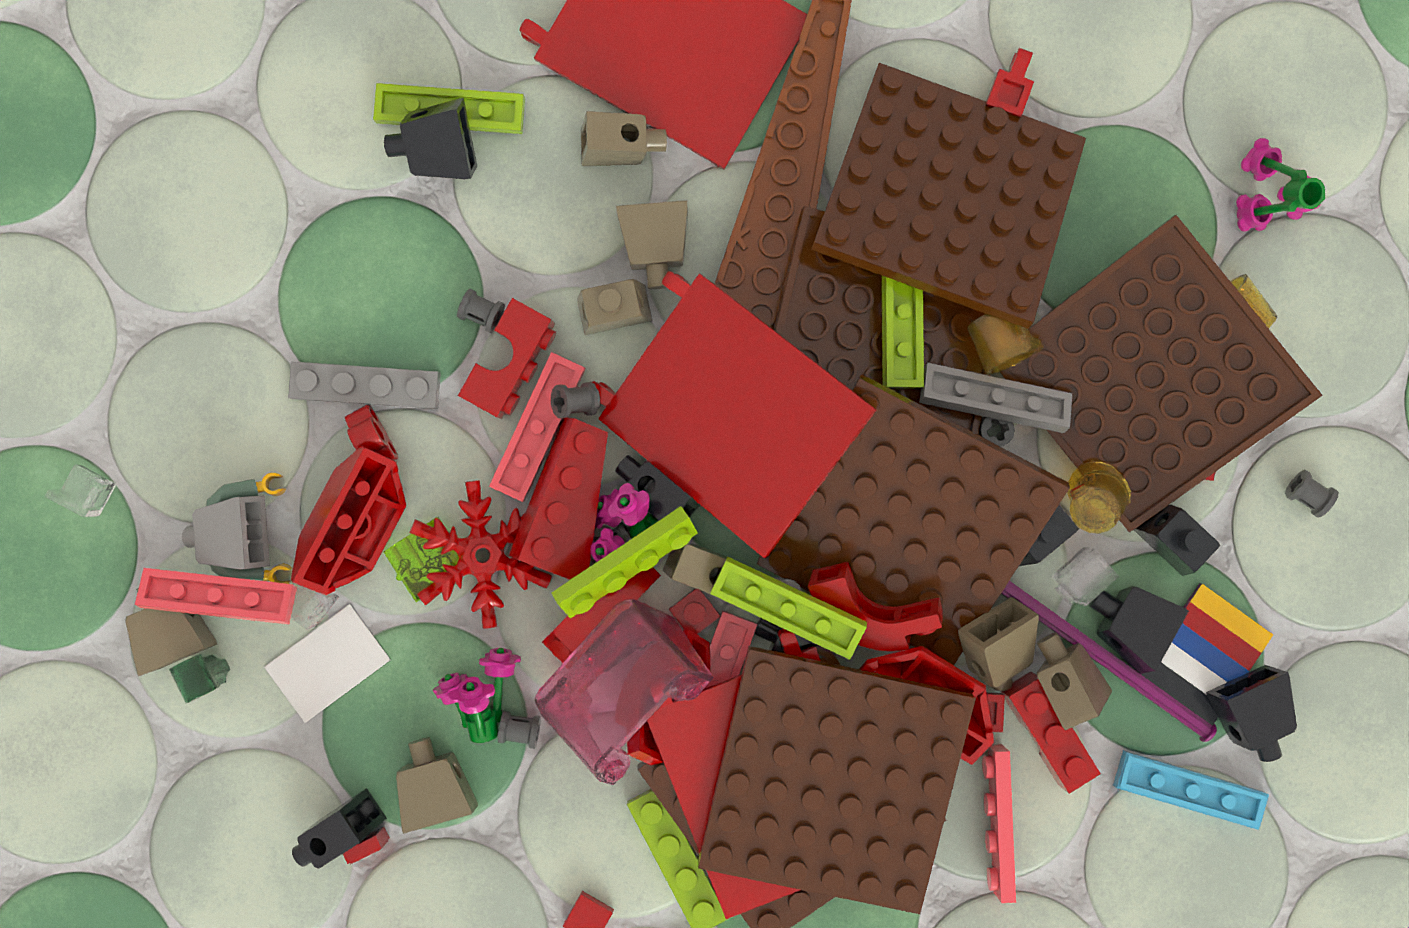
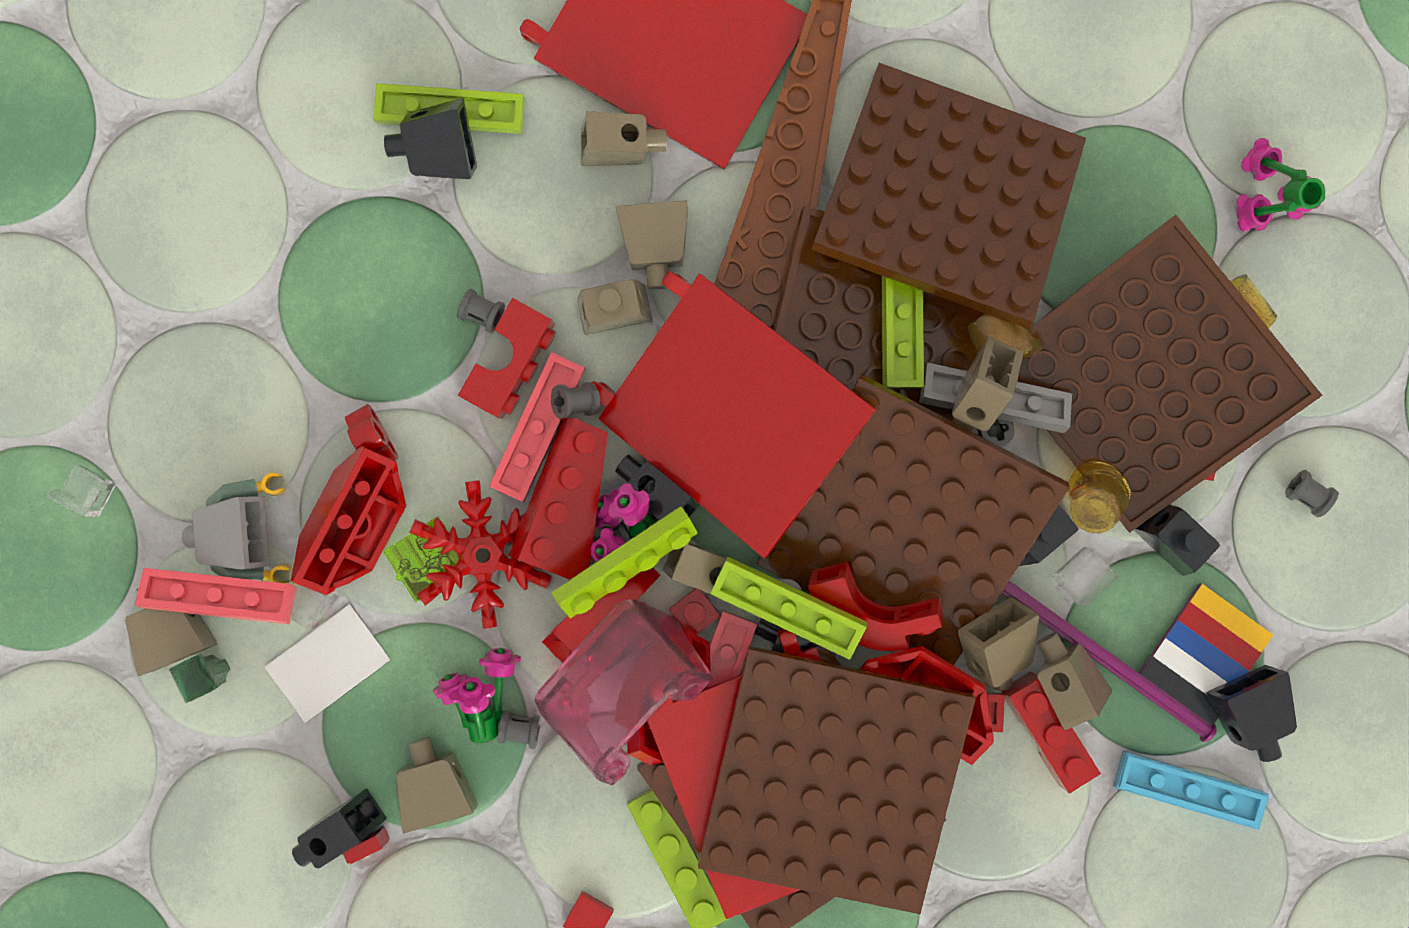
light grey plate [288,362,441,409] -> none
coral plate [982,744,1016,903] -> none
red plate [986,48,1034,118] -> none
black torso [1089,586,1189,674] -> none
none -> dark tan torso [952,335,1024,432]

